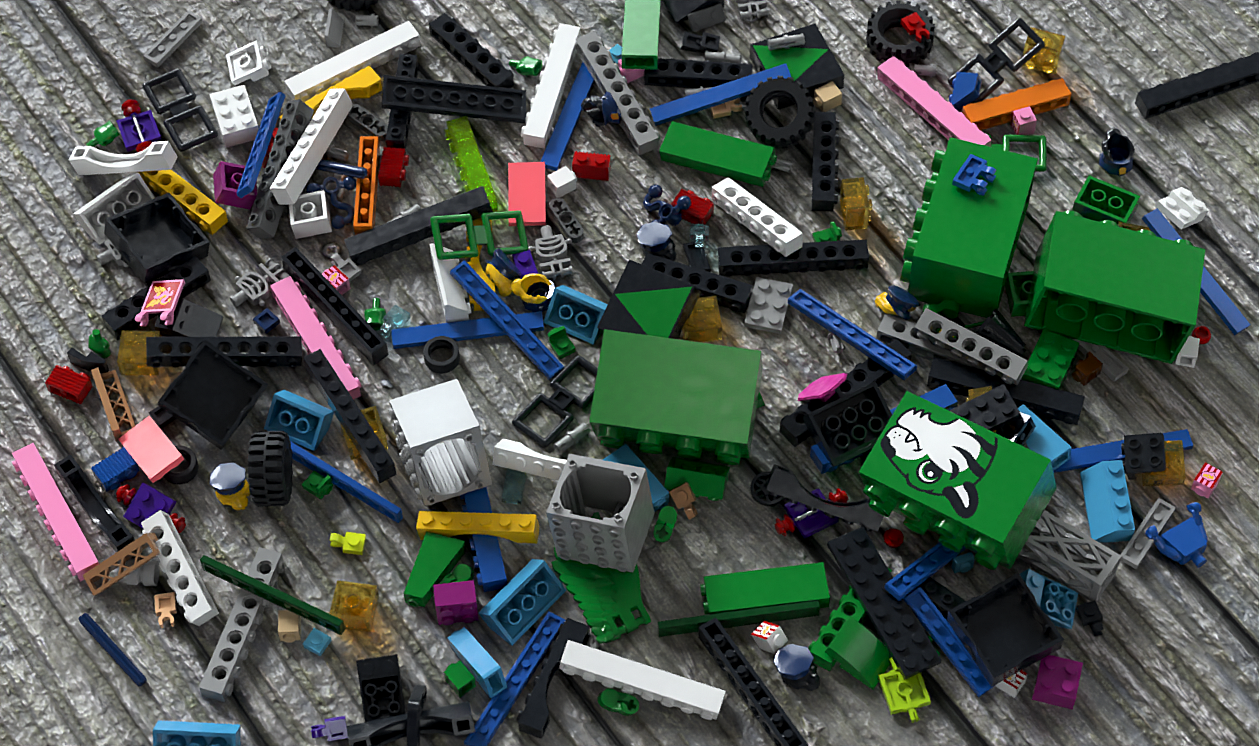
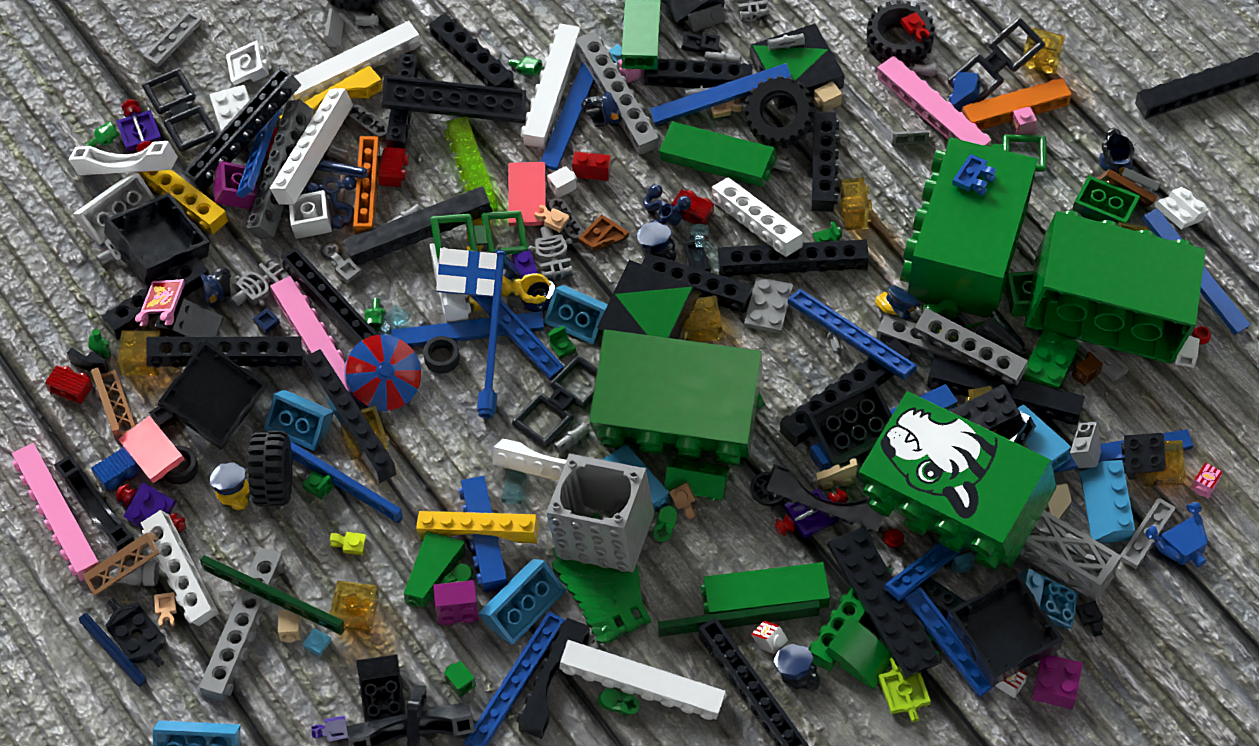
bright pink brick [322,265,351,295] -> none
piece [388,379,492,506] -> none
dark azure slope [448,627,507,699] -> none
dark pink shield [797,373,847,403] -> none
none -> black plate [105,598,166,668]
none -> black brick [183,66,301,192]
none -> piece [201,267,231,309]
none -> dish [344,335,421,412]
none -> flag [436,248,506,418]
none -> light nougat plate [534,205,569,233]
none -> dark orange wing [578,214,629,252]
none -> tan wing [815,458,857,490]
none -> light grey slope [890,130,929,145]
none -> dark tan slope [1045,484,1072,520]
none -> light grey slope [1070,422,1101,468]
none -> dark orange wing [1097,169,1157,207]
none -> light grey plate [1122,168,1160,192]

